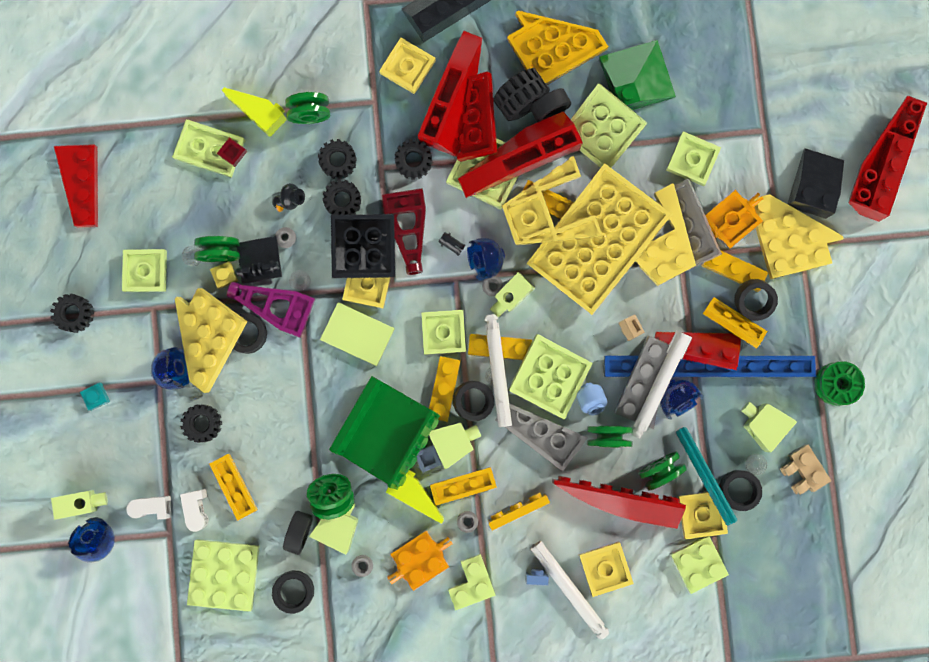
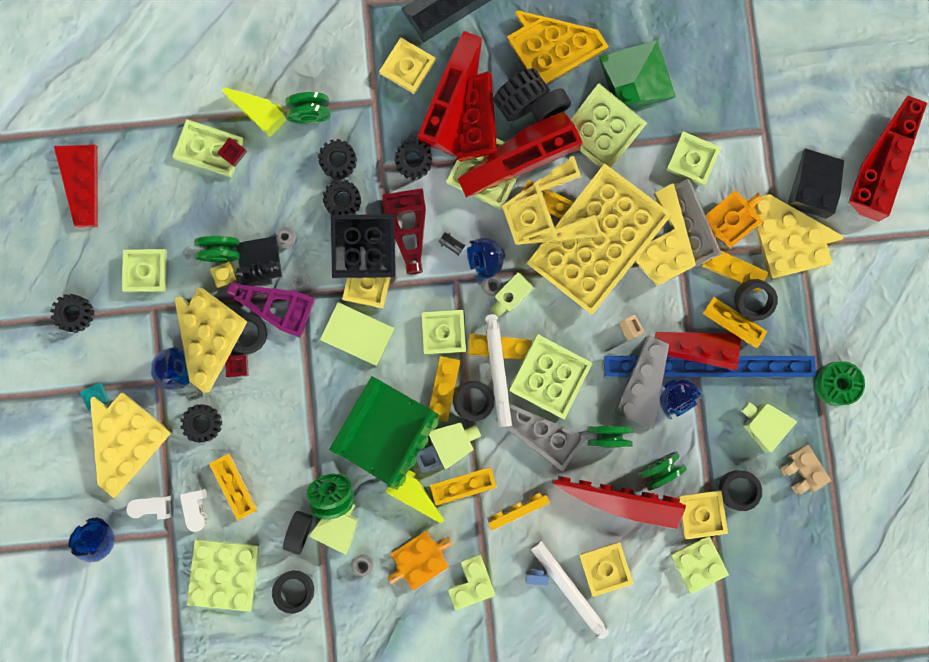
yellowish green torso [51,490,108,520] -> none
black animal [272,183,305,212] -> none
light grey plate [457,511,478,533] -> none
light blue head [577,383,607,416] -> none
white piece [632,330,692,439] -> none
teal axle [676,427,737,526] -> none
none -> light yellow wing [90,392,172,498]
none -> dark red plate [225,355,249,378]

